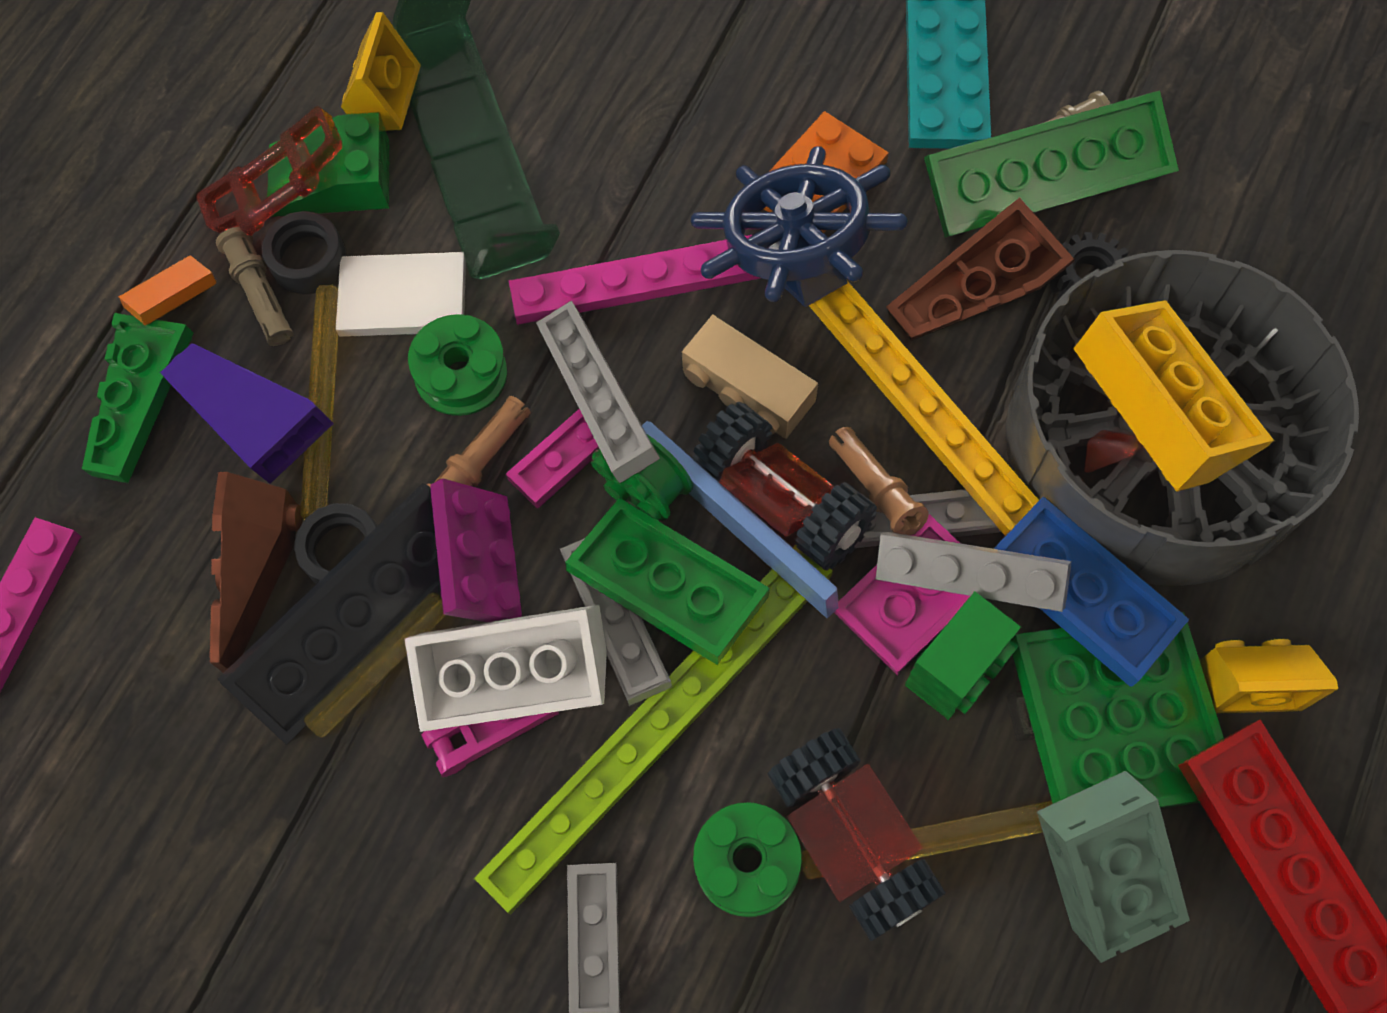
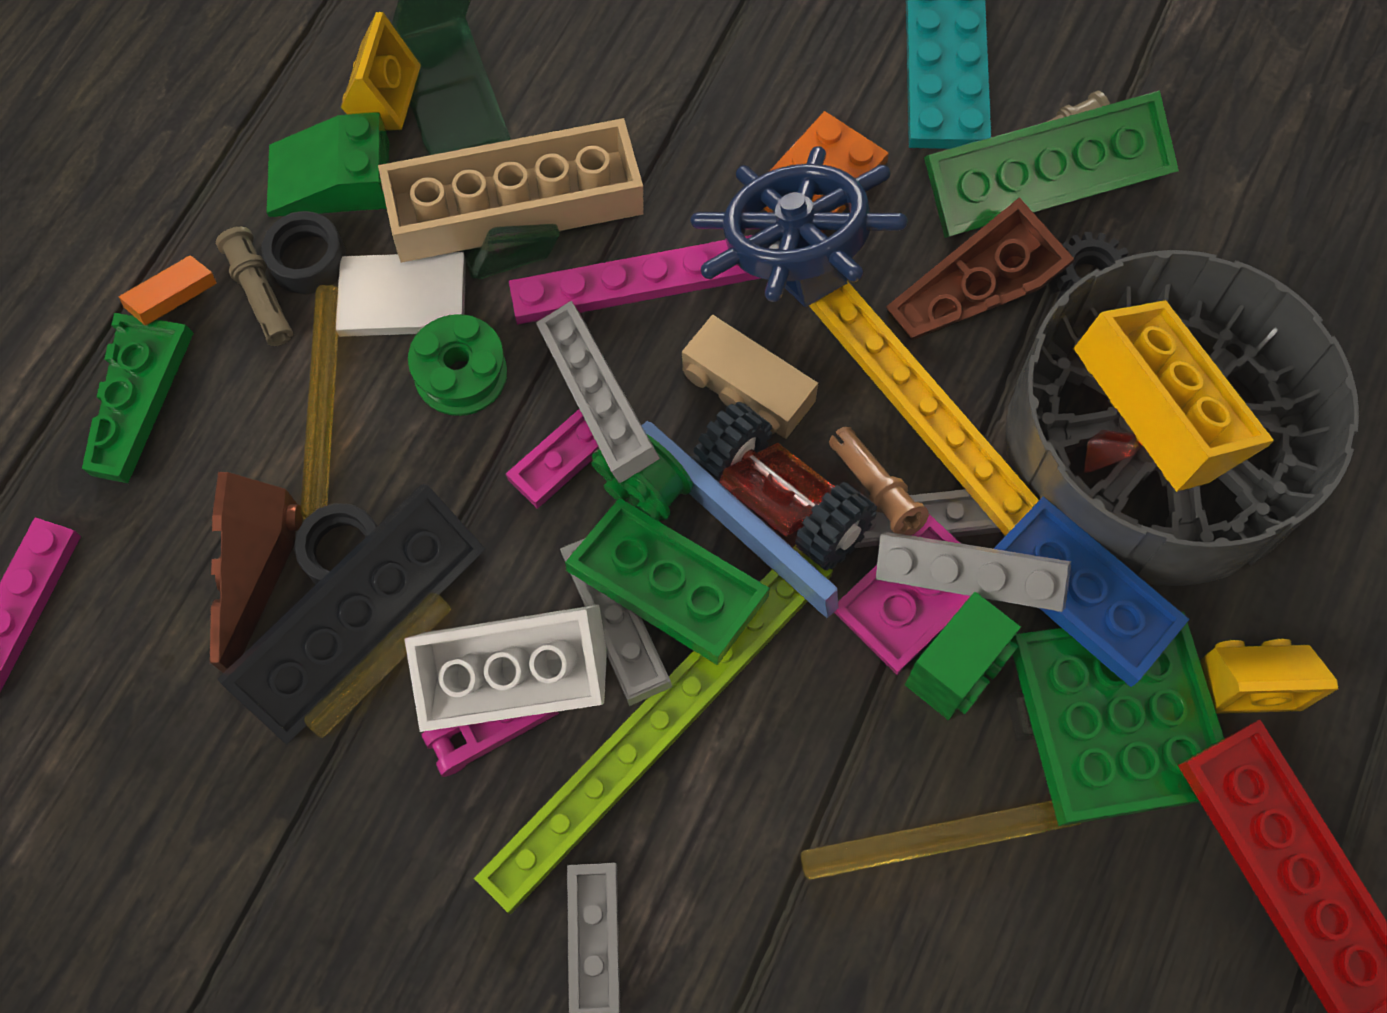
dark purple slope [160,343,334,484] -> none
clear red bar [196,106,343,236] -> none
medium nougat pin [426,396,531,487] -> none
magenta plate [430,478,522,622] -> none
green wheel [693,803,802,917] -> none
plate [767,728,946,941] -> none
sand green piece [1037,771,1190,963] -> none
none -> tan brick [378,118,643,263]

